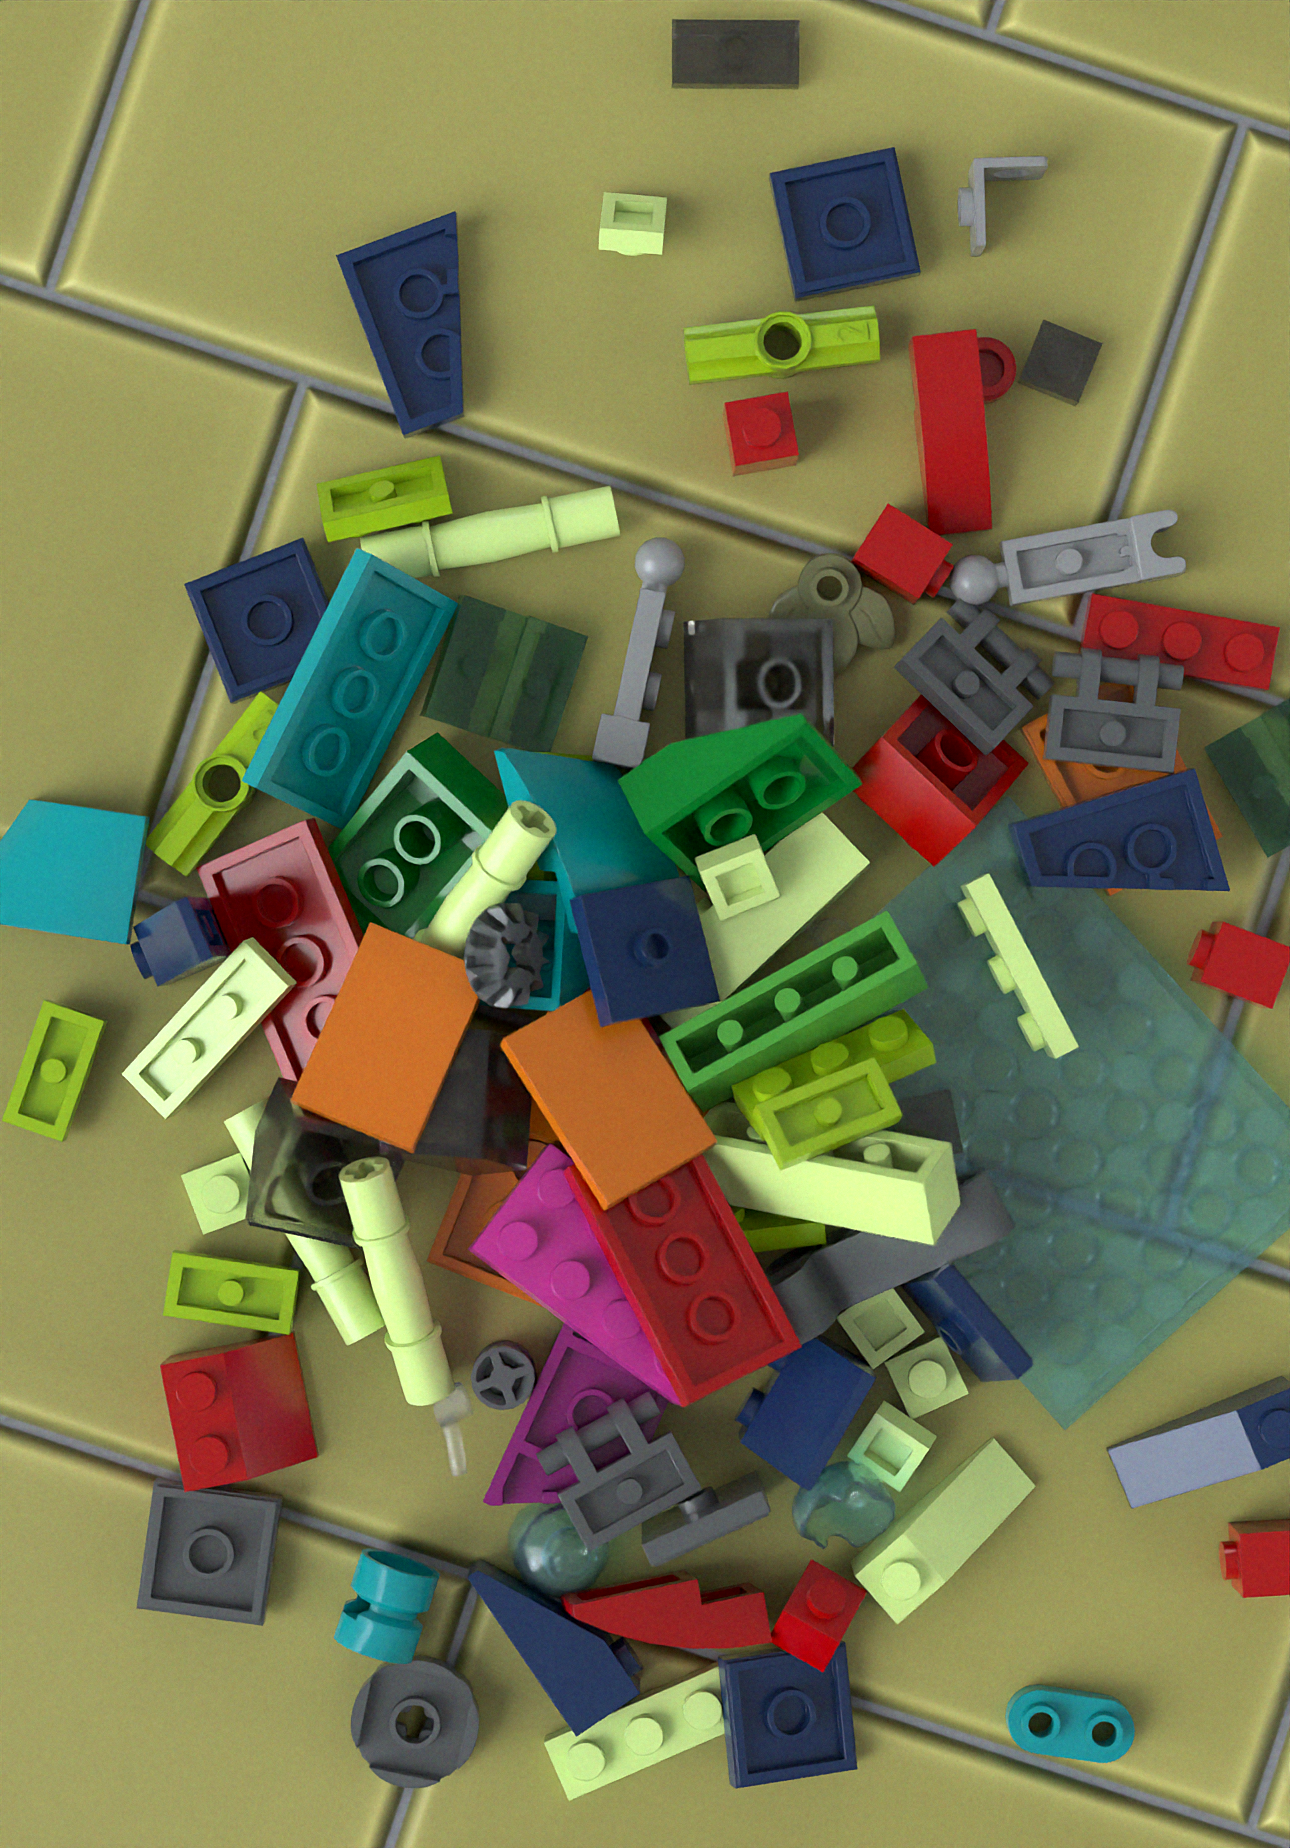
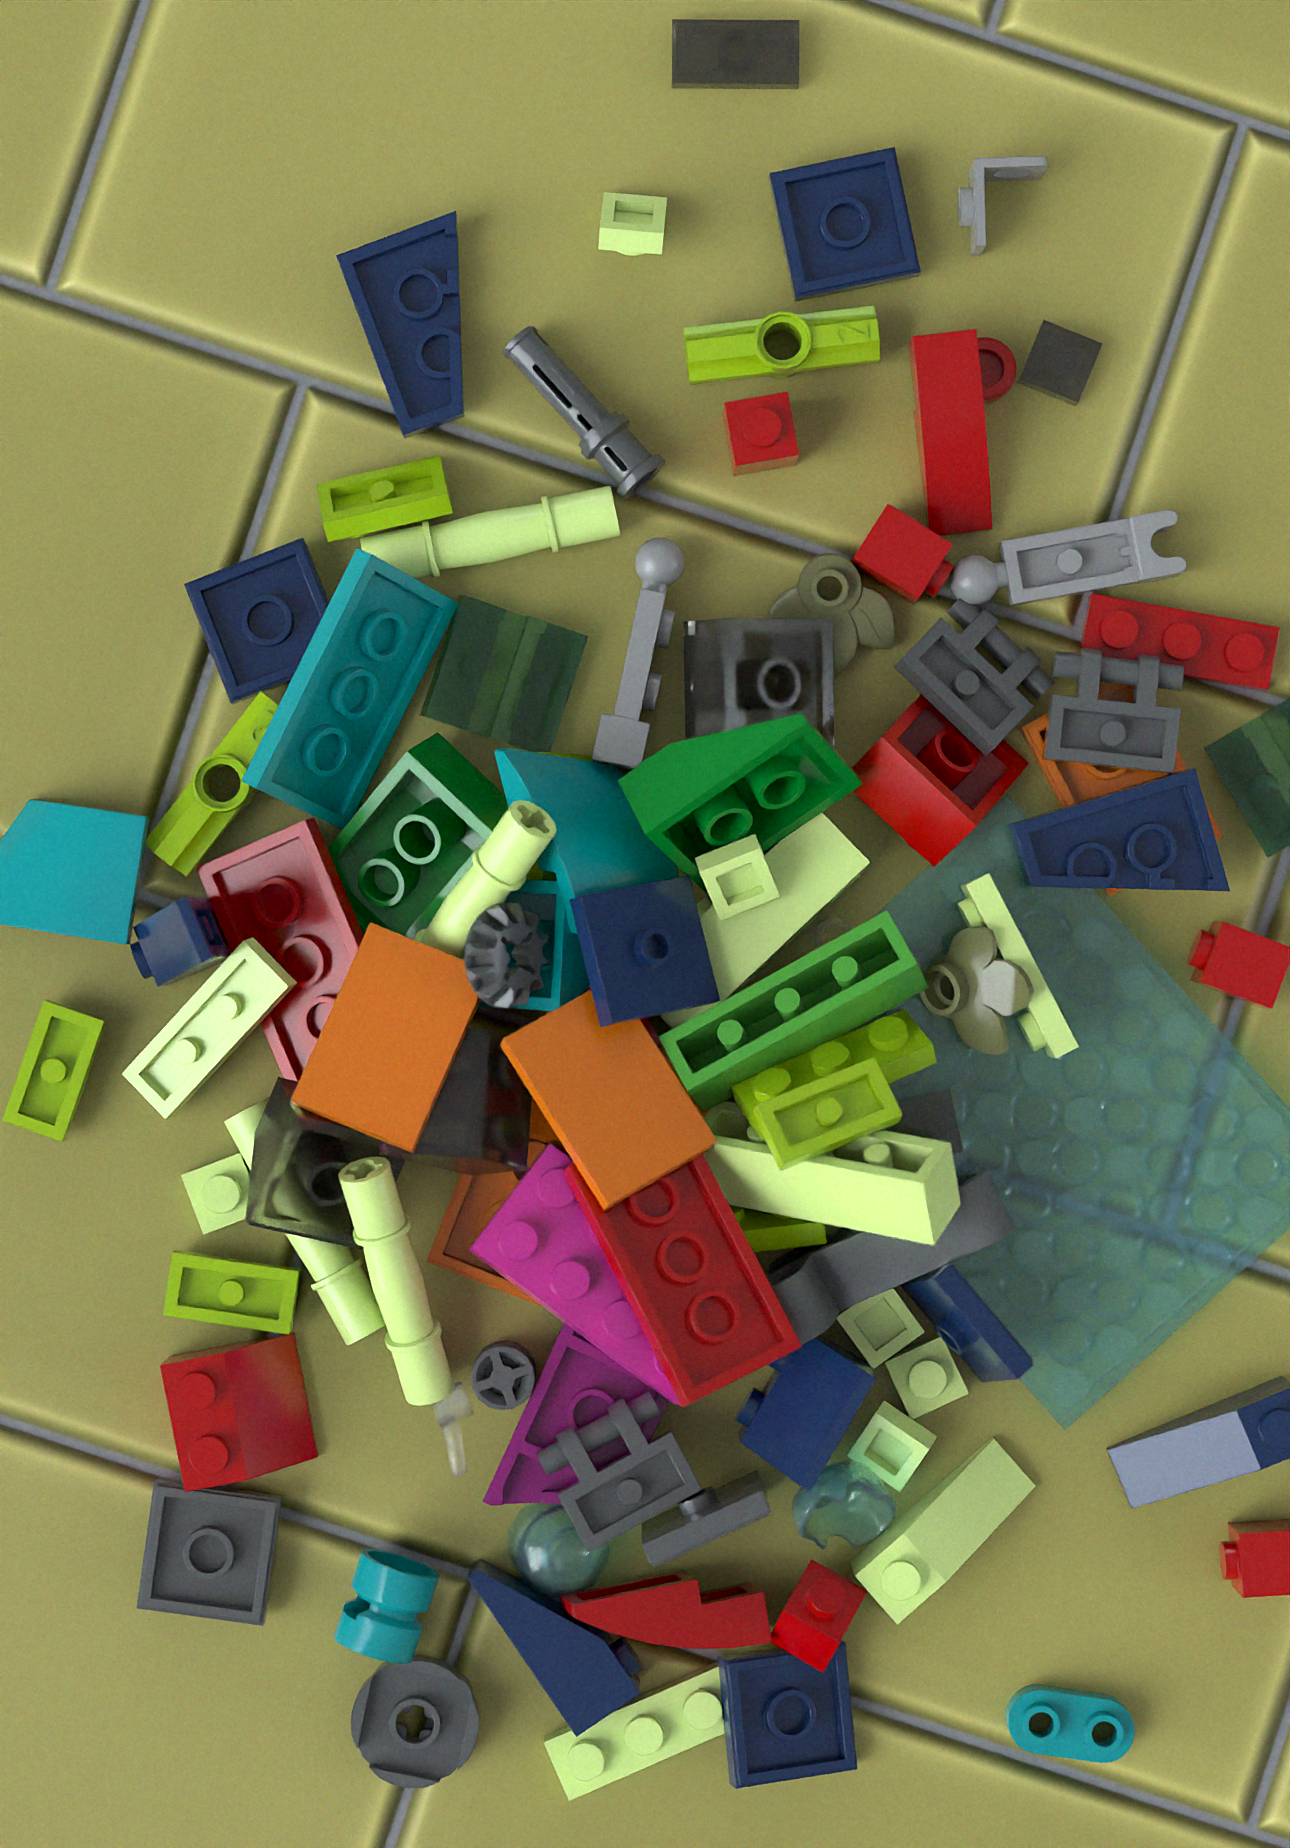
none -> dark grey pin [503,325,666,500]
none -> olive plate [920,926,1034,1055]

